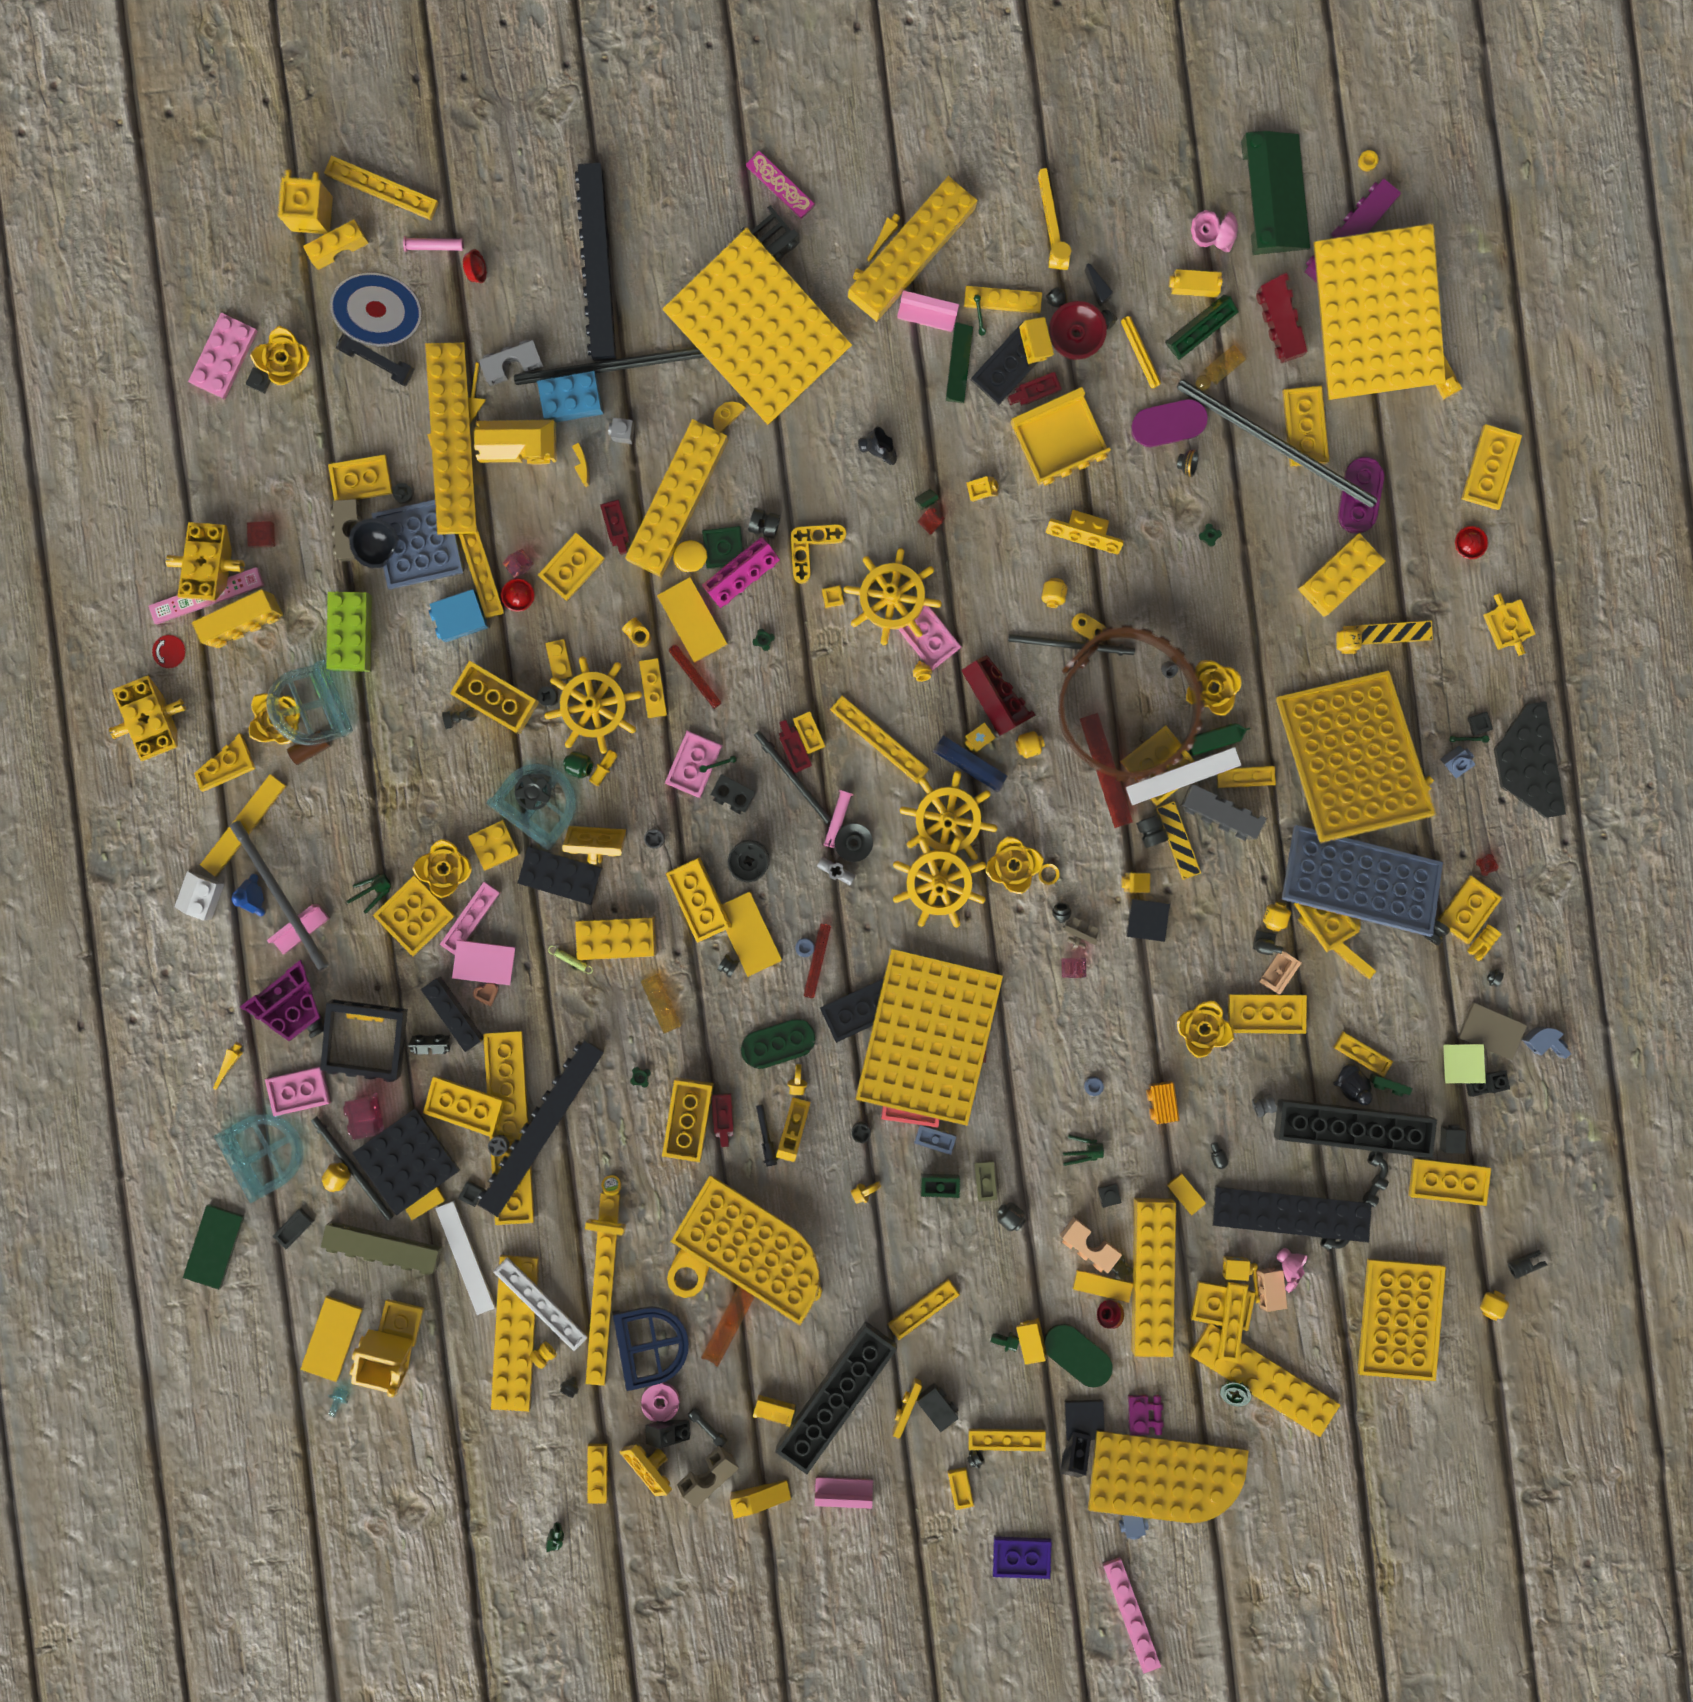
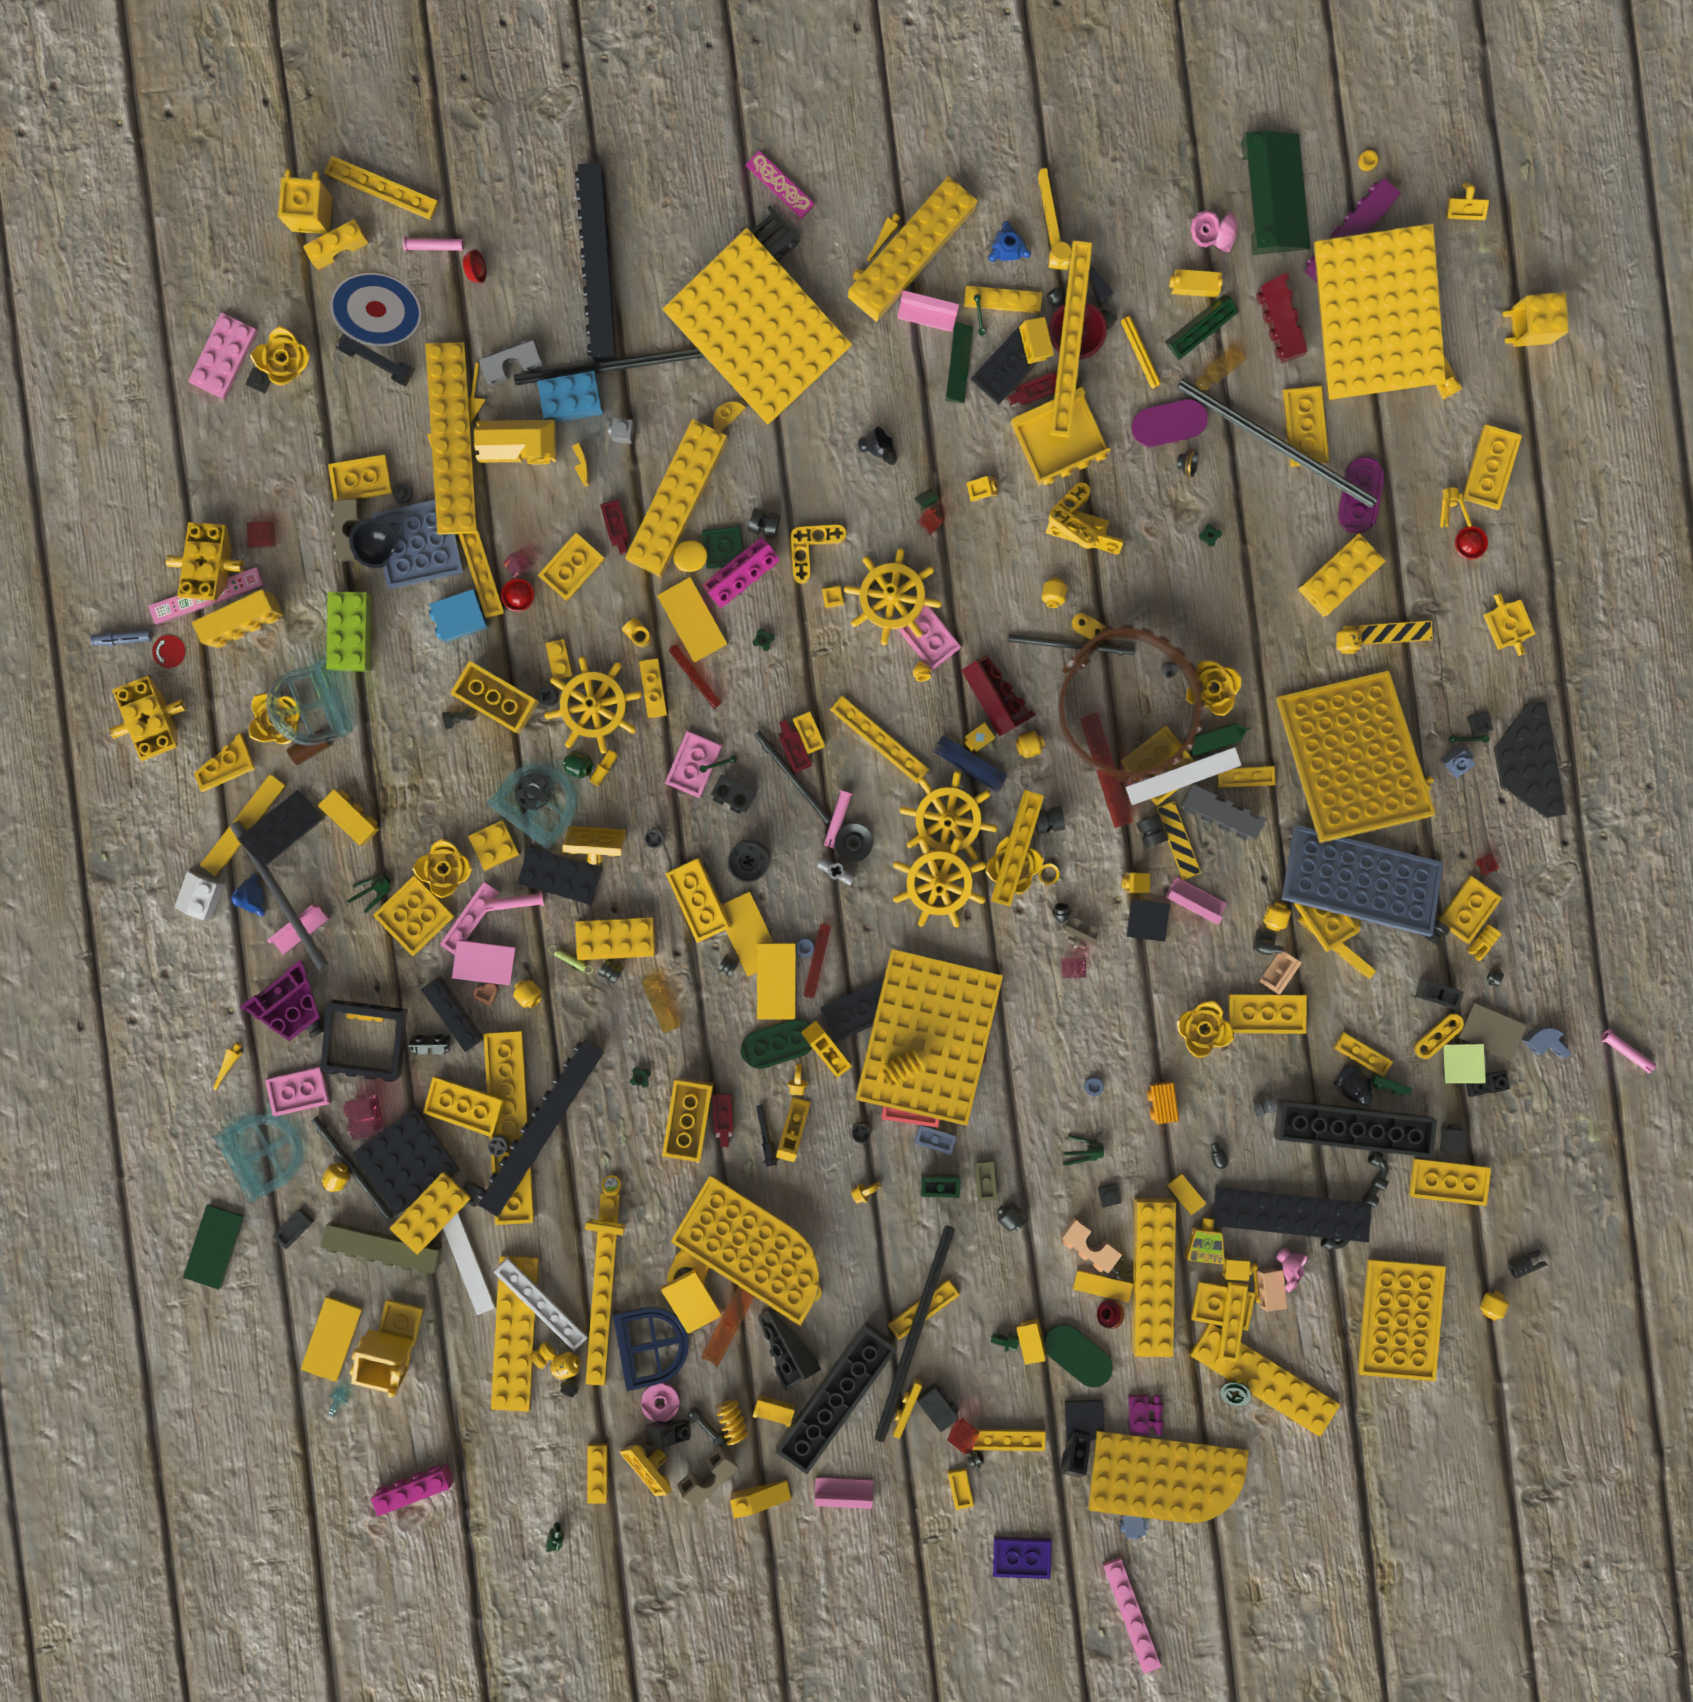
none -> sand blue pin [90,629,152,646]
none -> black plate [237,790,324,868]
none -> yellow brick [318,789,380,846]
none -> dark pink brick [371,1464,454,1517]
none -> yellow plate [389,1171,472,1255]
none -> bright pink pin [484,891,544,912]
none -> yellow head [513,980,542,1008]
none -> yellow head [550,1351,581,1380]
none -> pearl dark grey wheel [598,959,624,985]
none -> yellow tile [661,1269,722,1334]
none -> yellow piece [715,1400,749,1445]
none -> yellow tile [757,943,795,1019]
none -> pearl dark grey wedge [758,1309,821,1391]
none -> yellow slope [801,1021,852,1078]
none -> pearl dark grey axle [875,1225,955,1442]
none -> yellow piece [882,1050,926,1088]
none -> clear red piece [947,1418,980,1455]
none -> blue rock [988,221,1032,262]
none -> yellow plate [991,790,1044,907]
none -> pearl dark grey wheel [1035,806,1065,835]
none -> yellow beam [1049,483,1097,549]
none -> yellow plate [1050,241,1092,437]
none -> bright pink panel [1165,877,1226,924]
none -> torso [1184,1217,1224,1264]
none -> yellow plate [1414,1013,1464,1059]
none -> pearl dark grey brick [1415,978,1464,1010]
none -> yellow plant [1440,487,1472,528]
none -> yellow plate [1445,181,1489,220]
none -> yellow container [1502,292,1569,347]
none -> bright pink pin [1600,1029,1656,1073]

